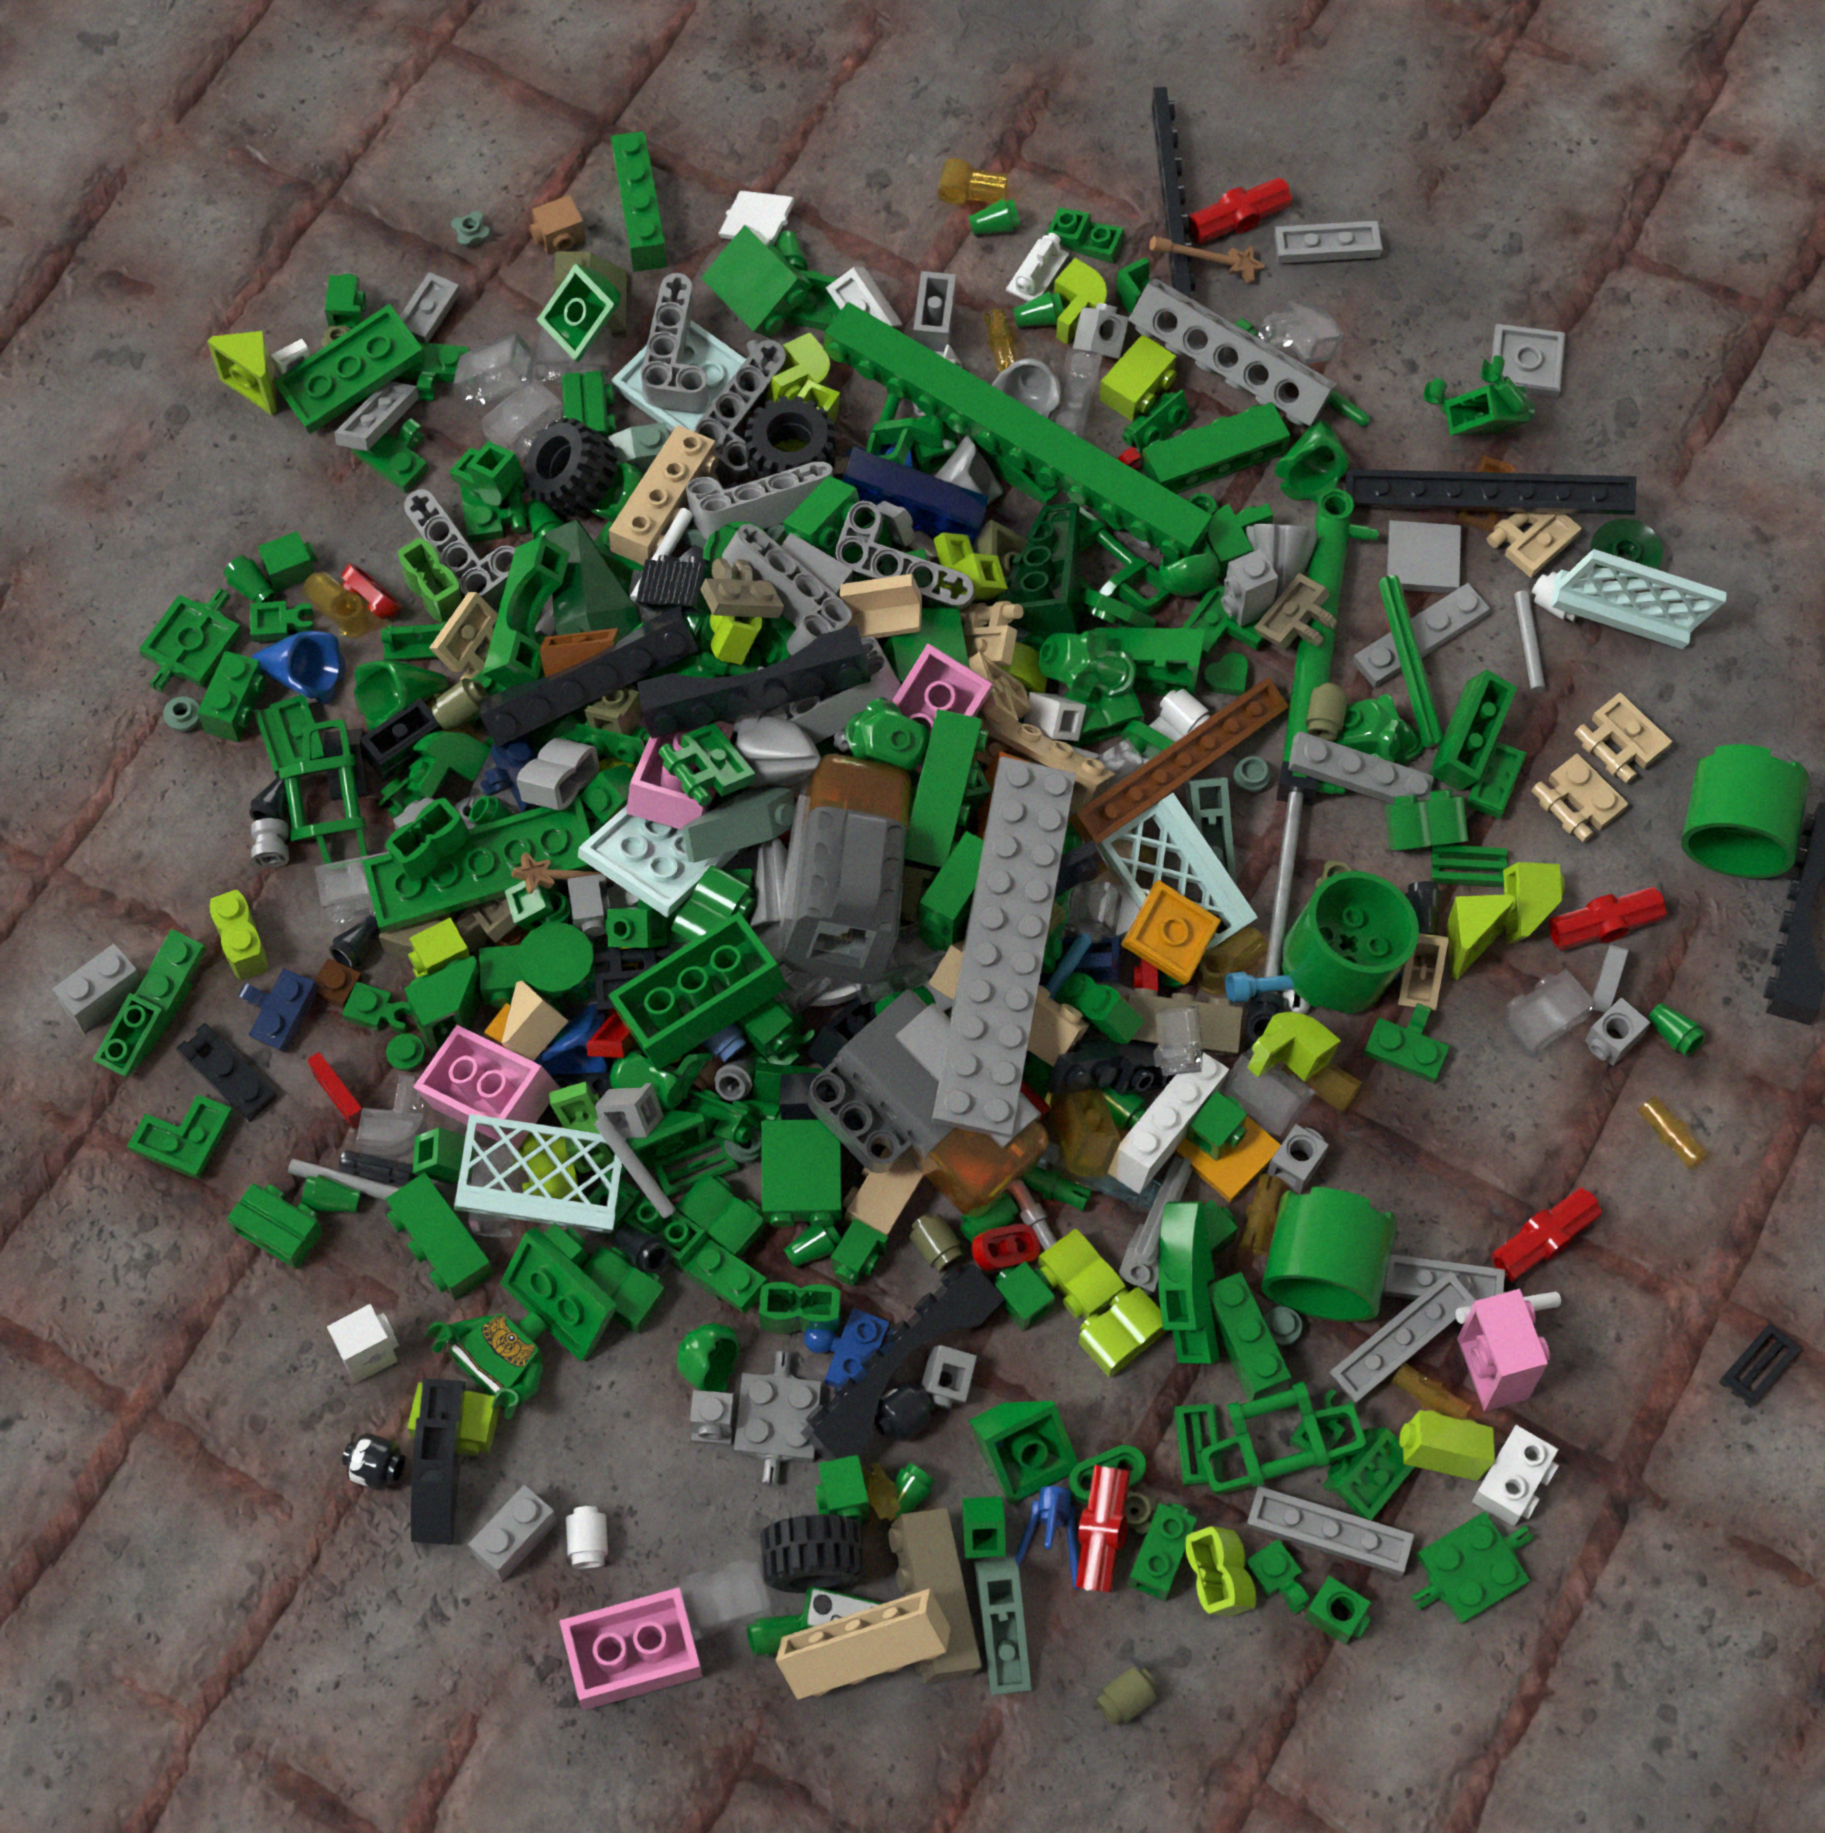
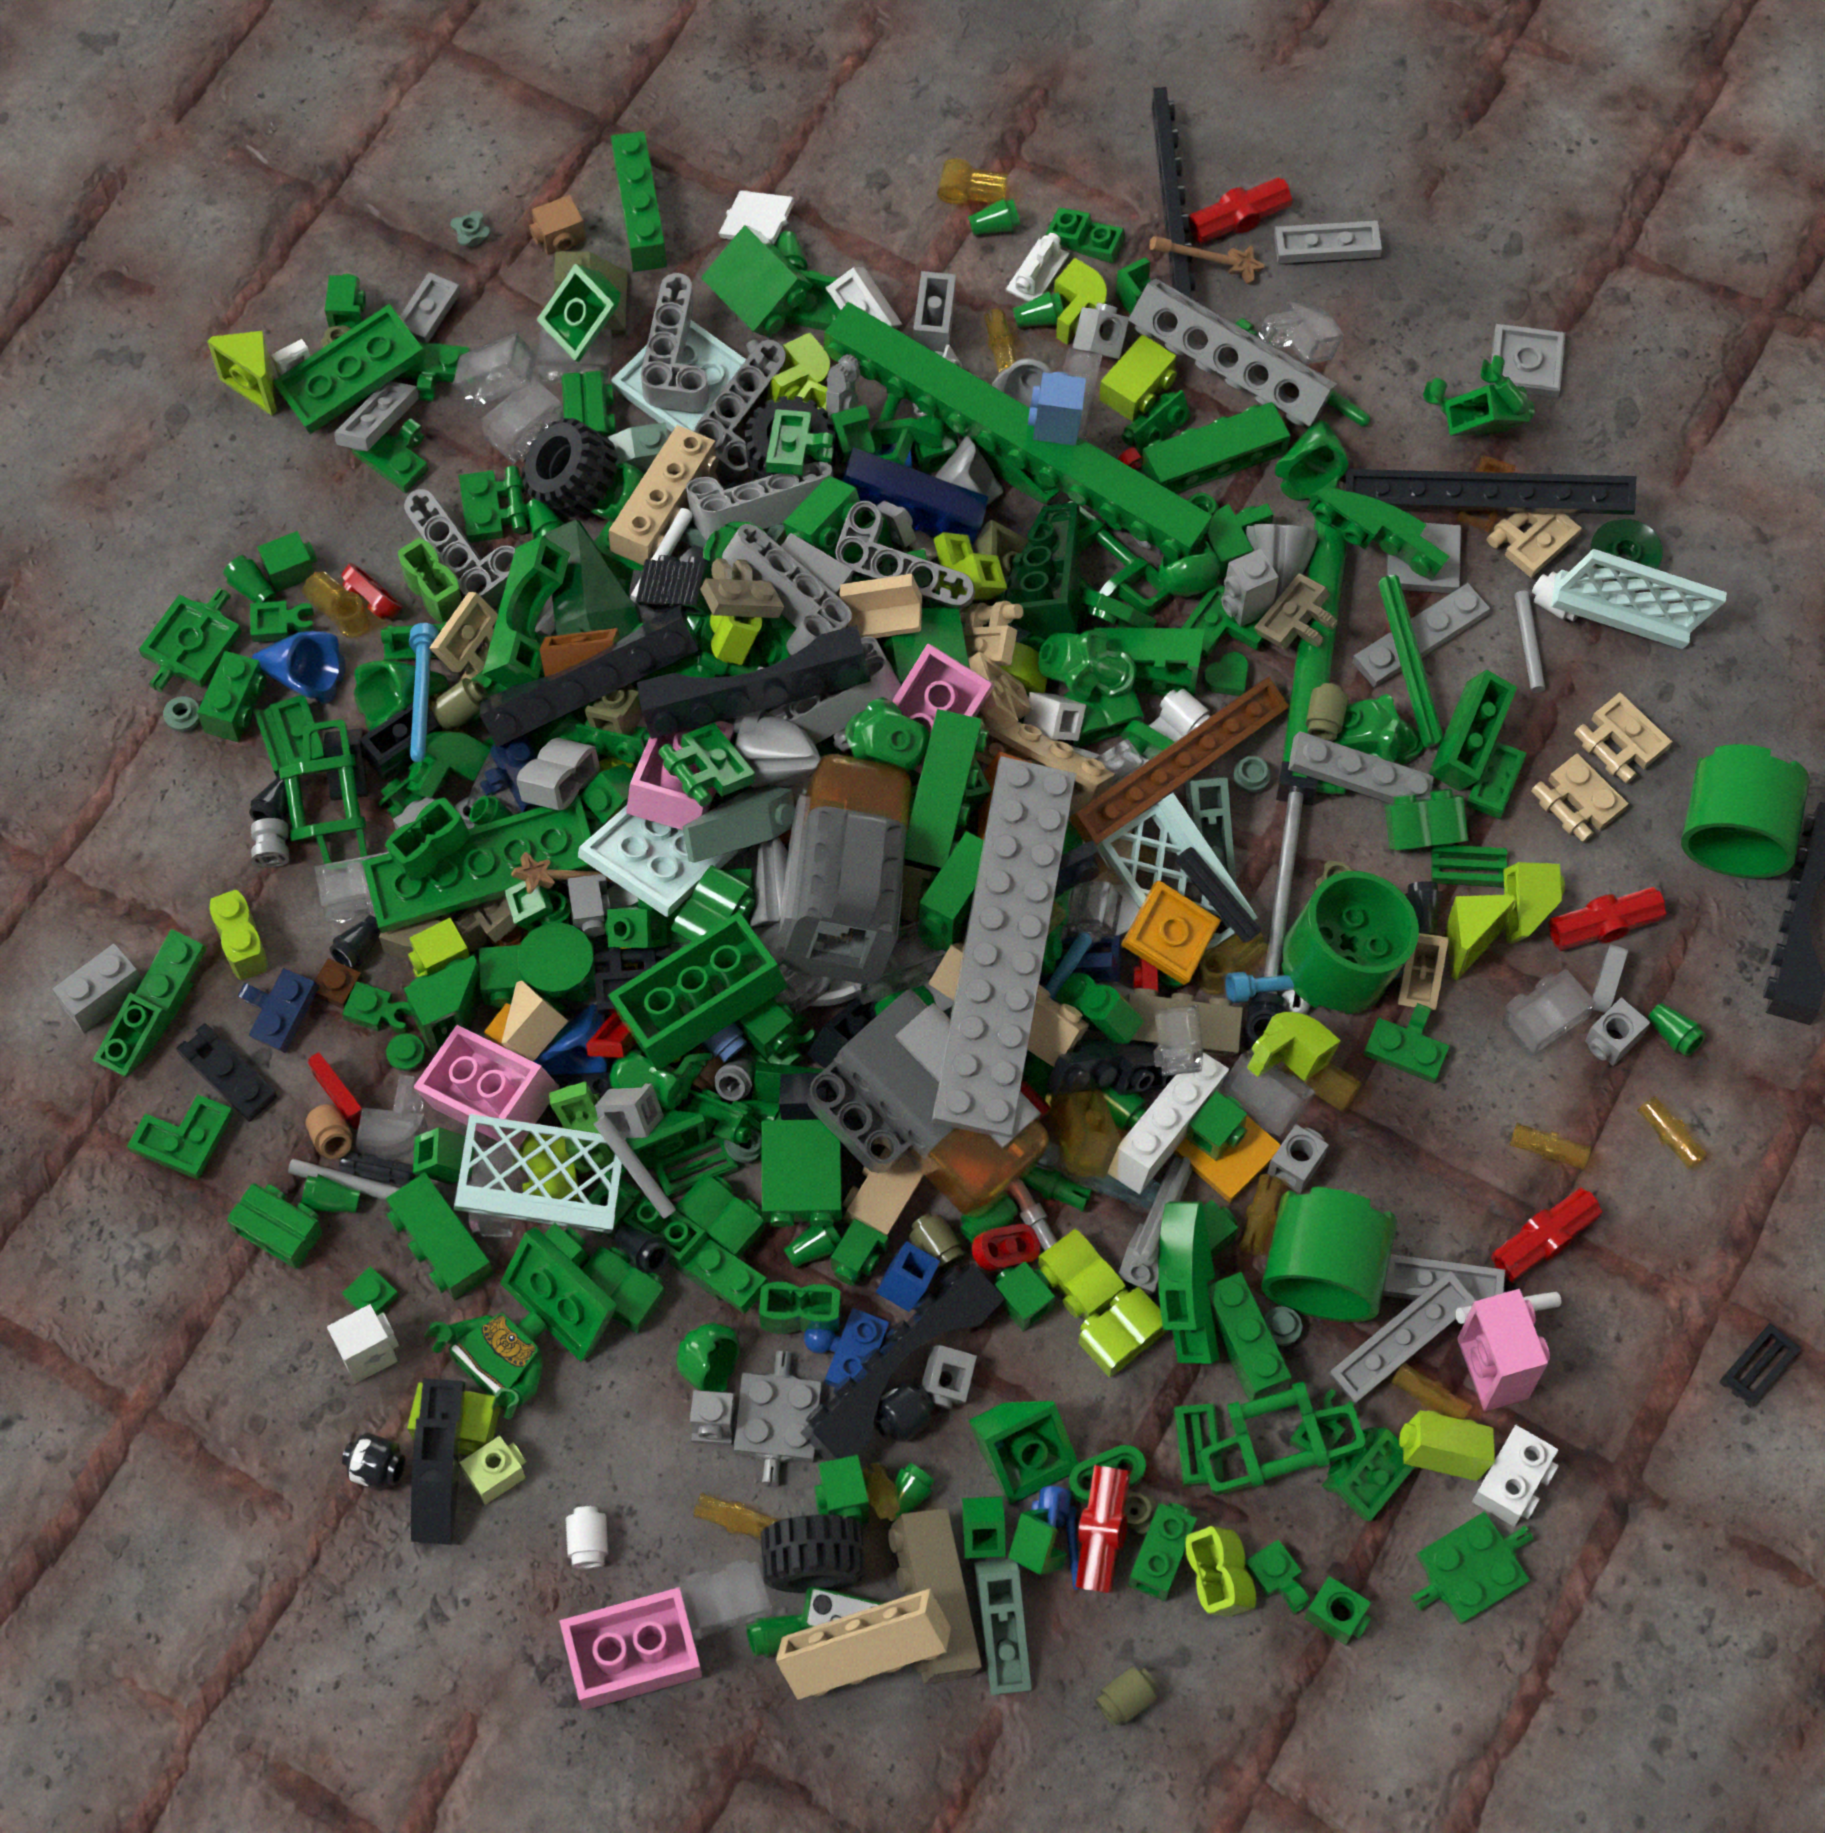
green brick [449,441,524,505] -> none
light grey brick [468,1485,558,1583] -> none
light grey plate [1246,1486,1414,1576] -> none
none -> medium nougat brick [305,1104,353,1159]
none -> green plate [342,1266,399,1316]
none -> dark azure piece [409,623,439,762]
none -> yellowish green brick [459,1436,526,1505]
none -> clear yellow pin [693,1492,778,1539]
none -> green plate [766,409,834,475]
none -> light grey hinge [826,354,860,457]
none -> green panel [831,405,875,463]
none -> blue brick [875,1241,940,1312]
none -> green panel [1008,1508,1067,1575]
none -> medium blue brick [1028,372,1086,446]
none -> black axle [1176,847,1261,944]
none -> green slope [1306,489,1450,581]
none -> clear yellow pin [1509,1122,1592,1170]

